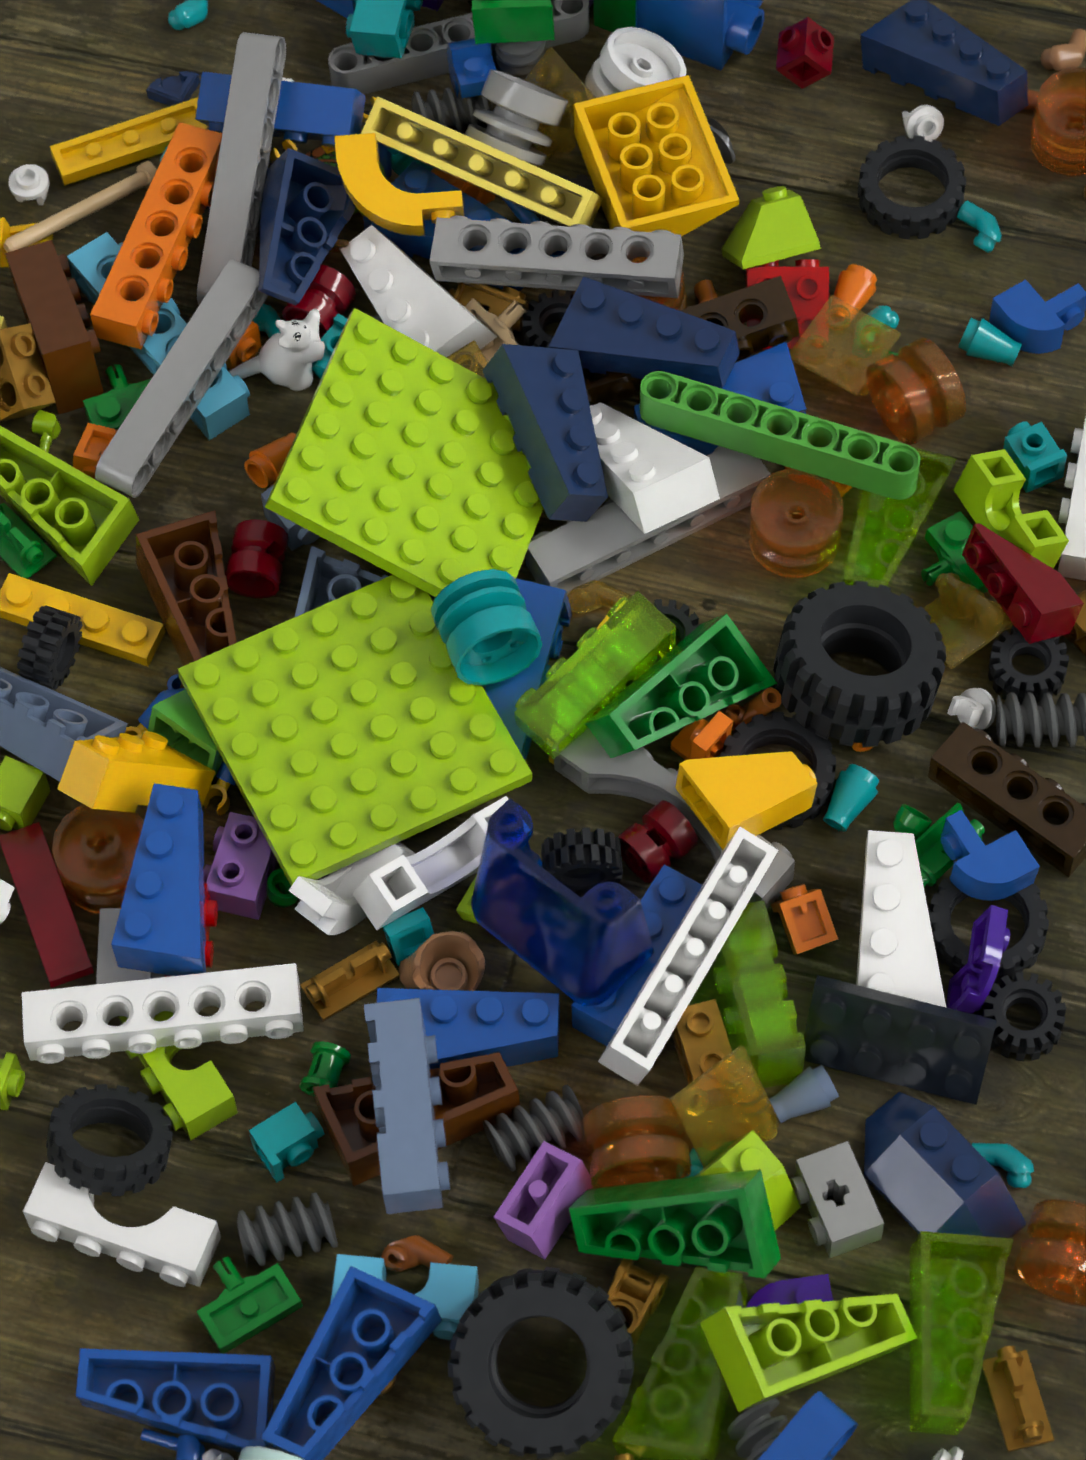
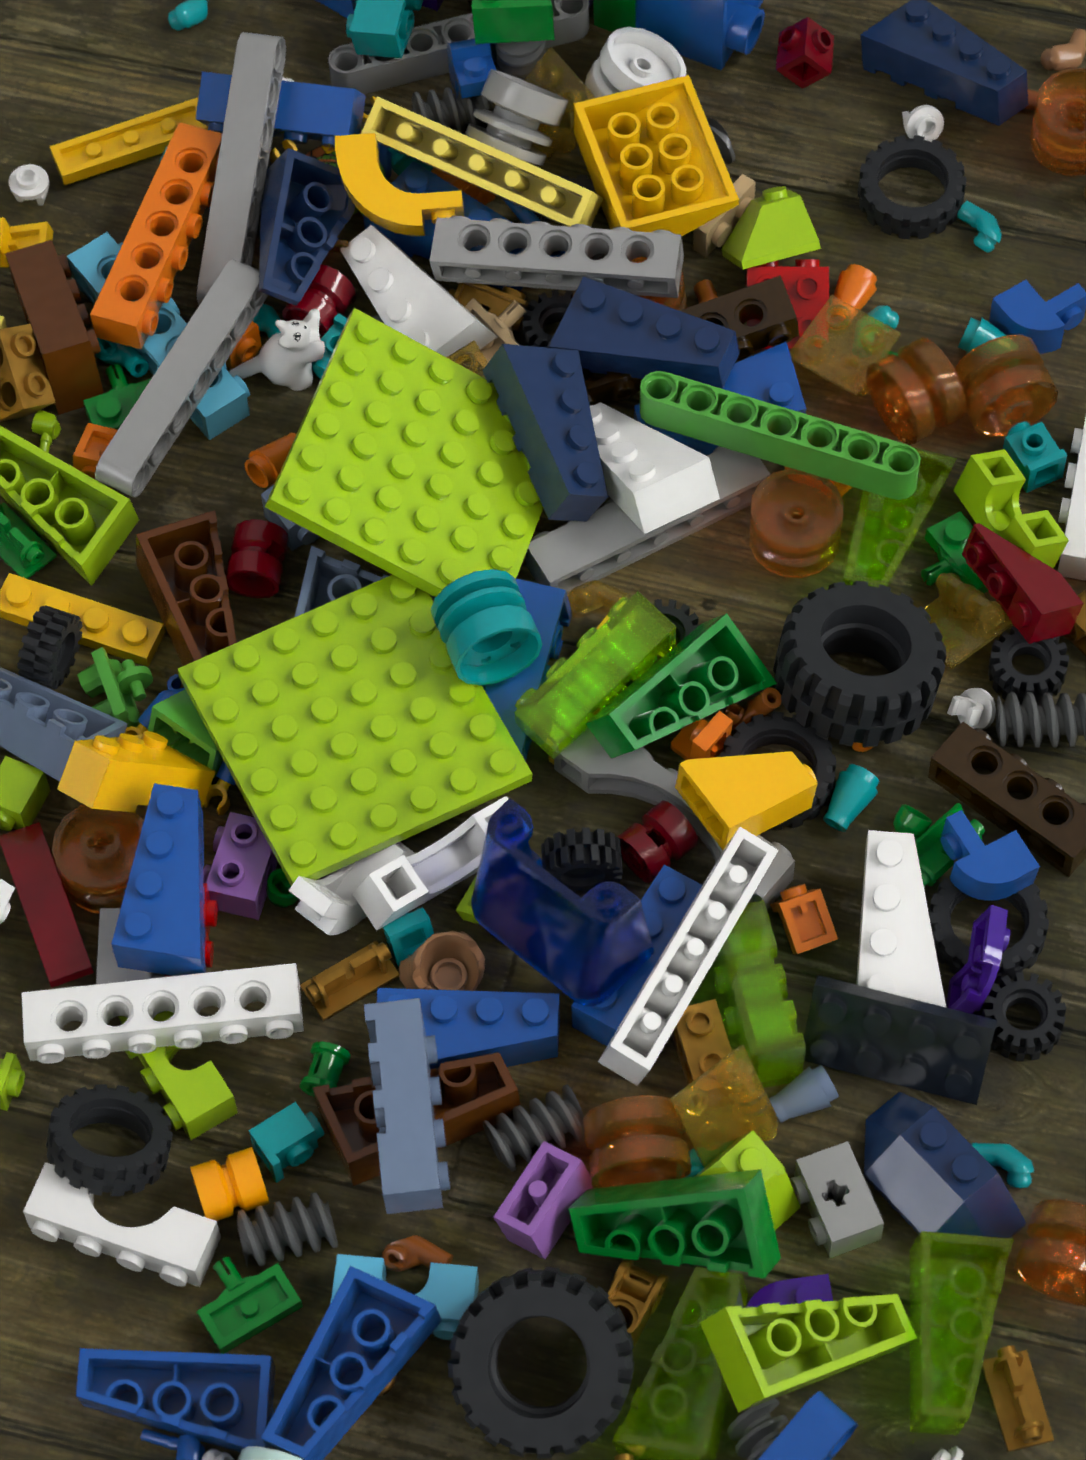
tan bar [3,161,157,253] -> none
dark blue tile [146,71,200,106] -> none
none -> bright green hips [77,647,153,727]
none -> teal arm [96,338,149,377]
none -> light orange wheel [190,1147,270,1221]
none -> tan plate [693,174,755,257]
none -> clear orange wheel [951,335,1059,437]

